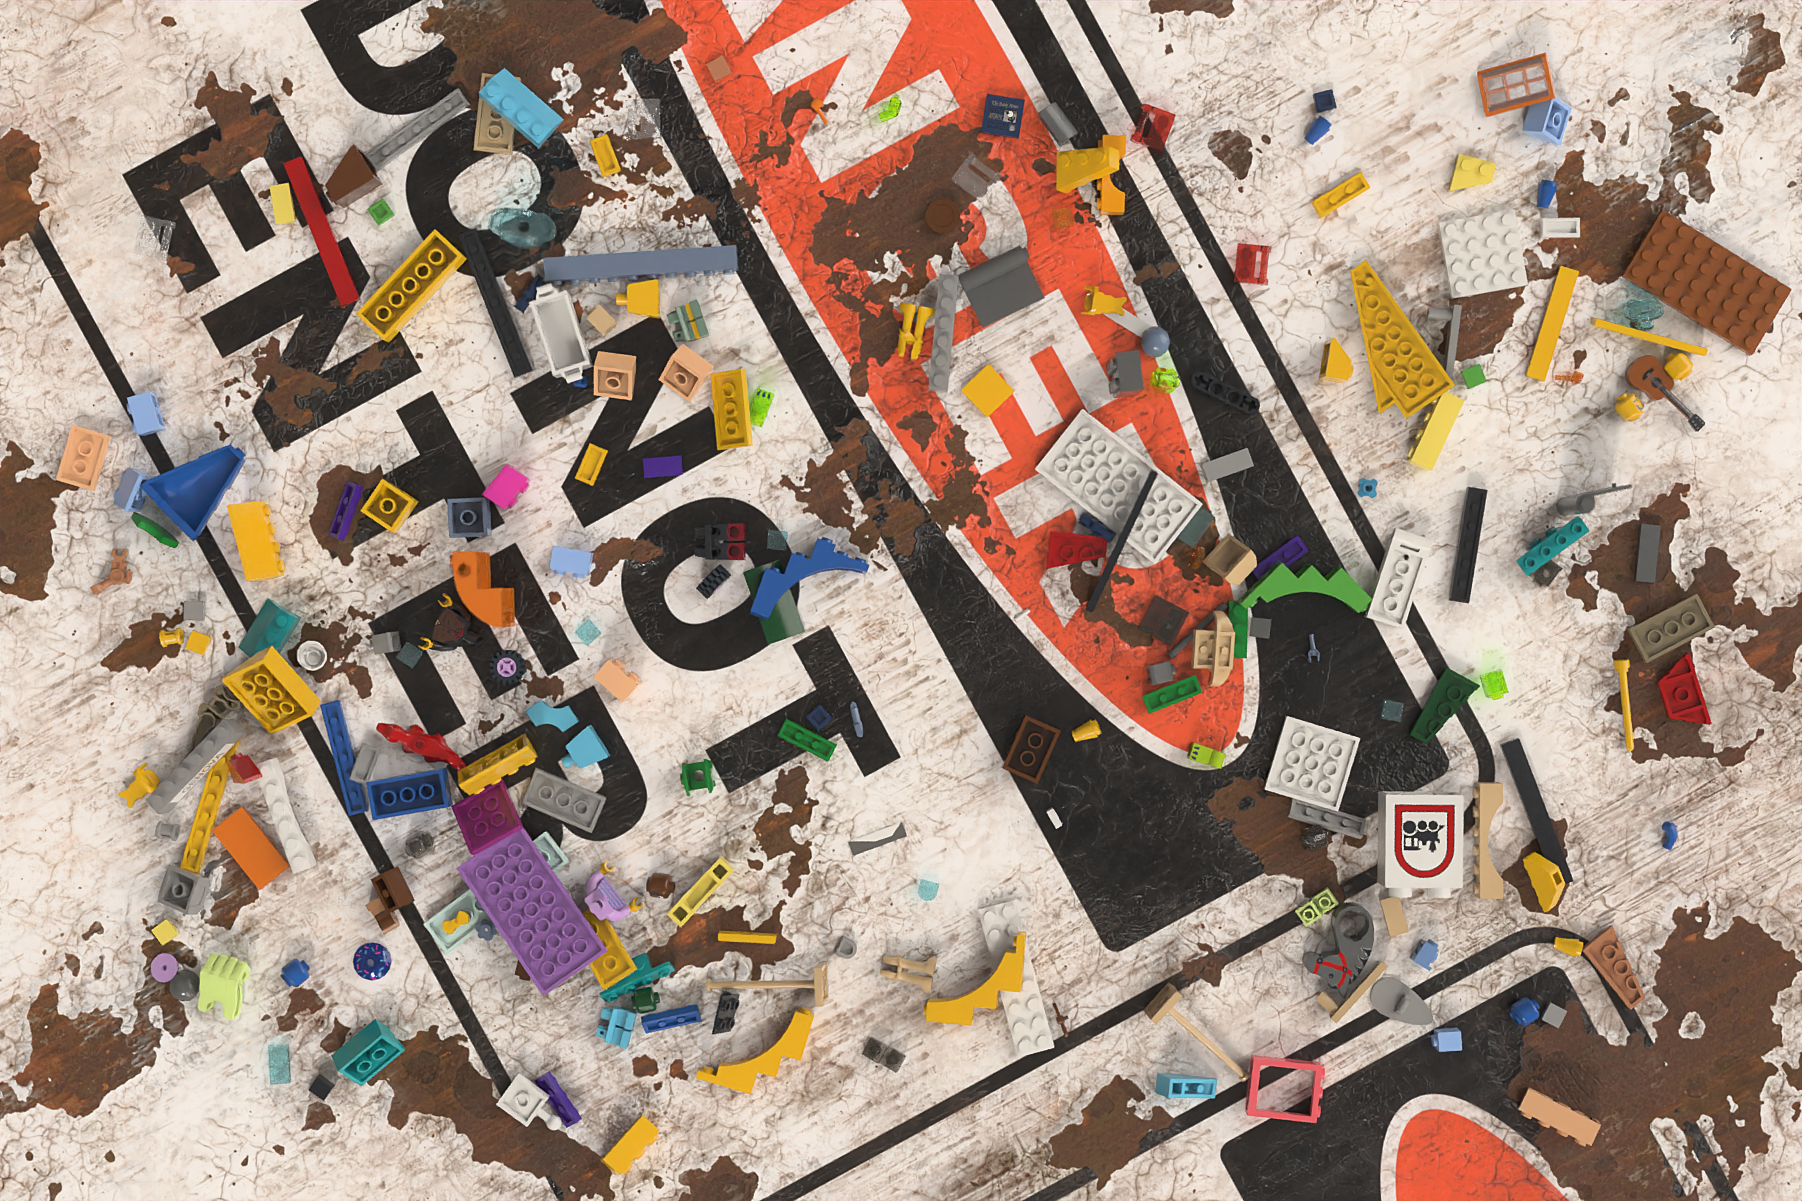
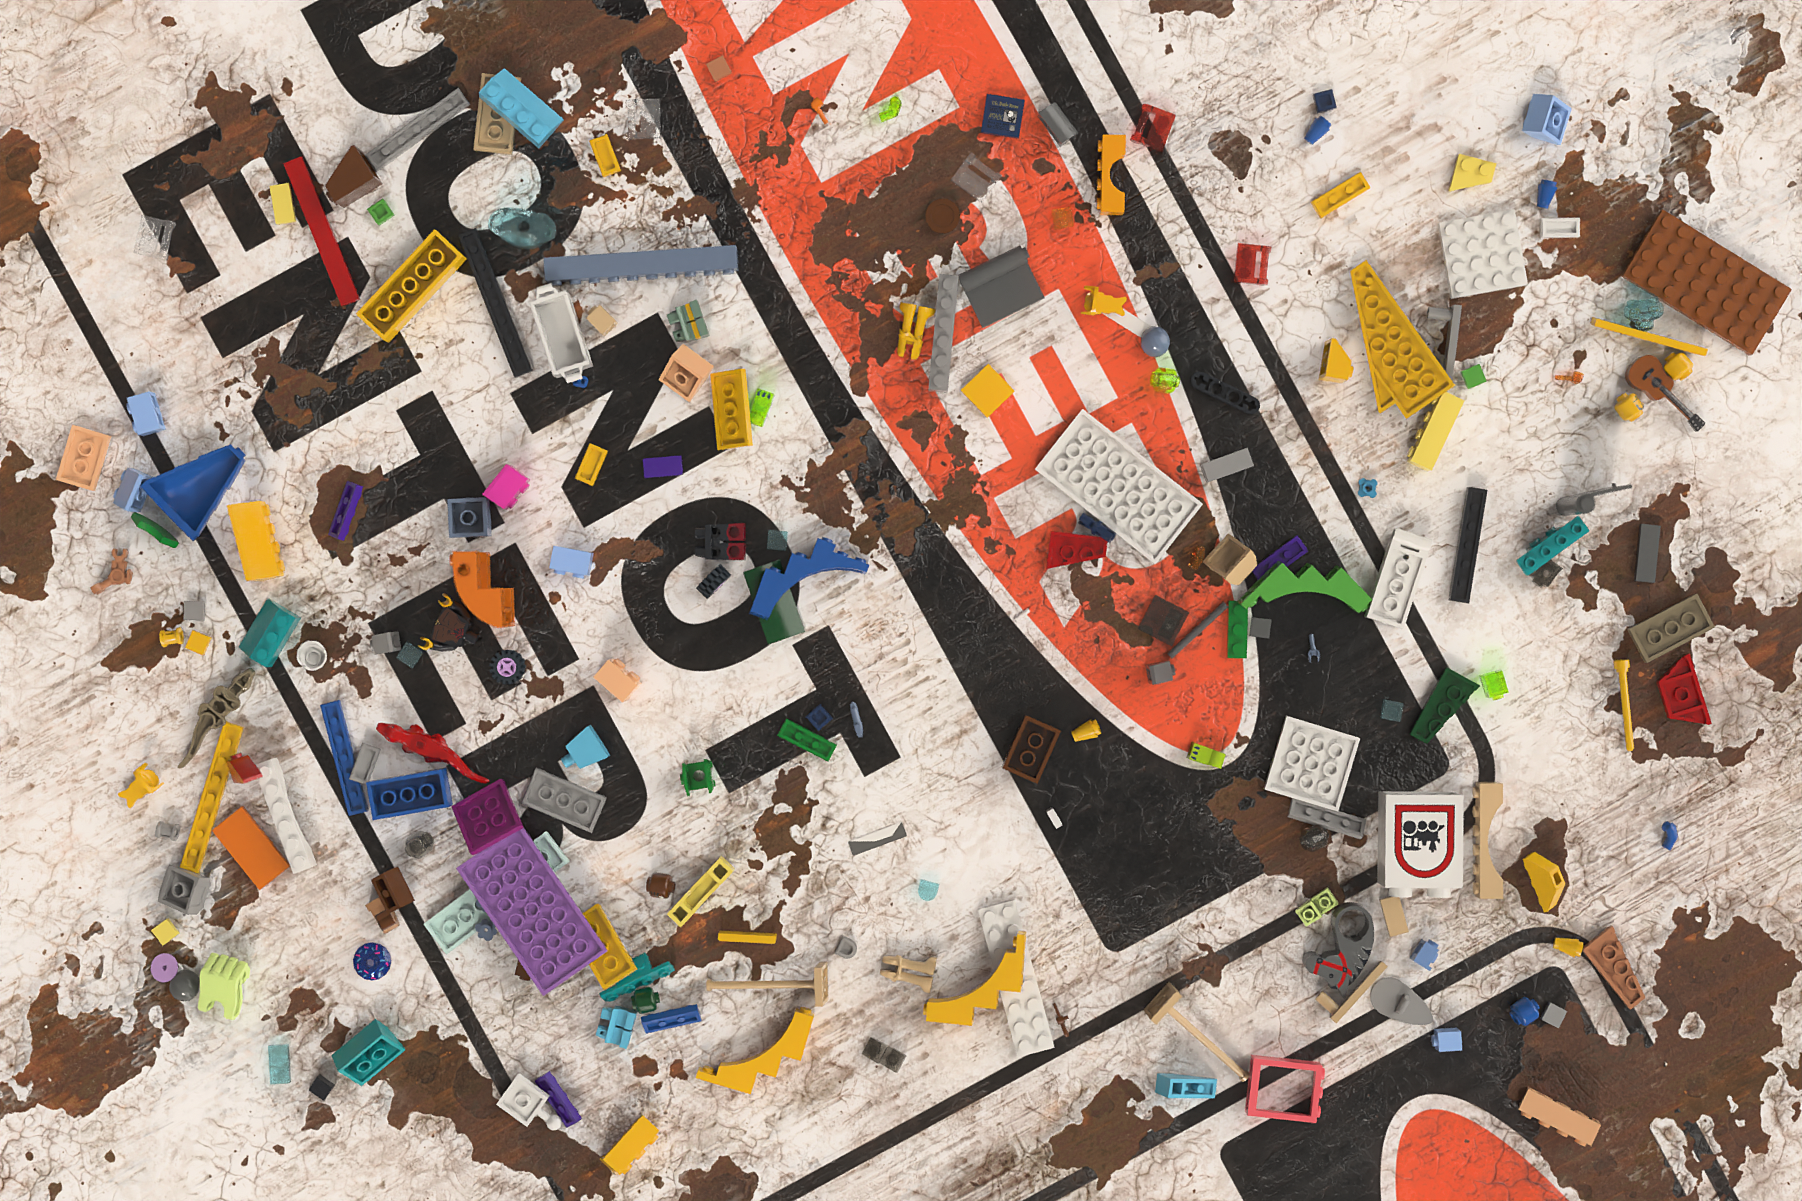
light grey brick [146,719,246,814] -> none
yellow slope [221,646,321,734] -> none
blue head [280,959,310,987] -> none
yellow slope [361,479,419,533] -> none
yellow piece [442,910,470,934] -> none
yellow slope [457,734,537,795] -> none
dark blue pin [514,276,546,314] -> none
medium azure tile [526,700,579,732] -> none
clear light blue tile [575,619,602,646] -> none
lavender torso [584,861,643,922] -> none
light nougat slope [594,351,636,400] -> none
yellow torso [616,280,660,318] -> none
black hinge [712,991,740,1034] -> none
yellow wedge [1056,147,1119,194] -> none
black tile [1085,469,1158,613] -> none
dark grey brick [1106,350,1144,398] -> none
green plate [1141,675,1203,714] -> none
clear light blue tile [1177,507,1215,549] -> none
tan plate [1191,611,1235,687] -> none
clear piece [1477,52,1556,117] -> none
black tile [1500,738,1574,884] -> none
yellow tile [1525,266,1579,382] -> none

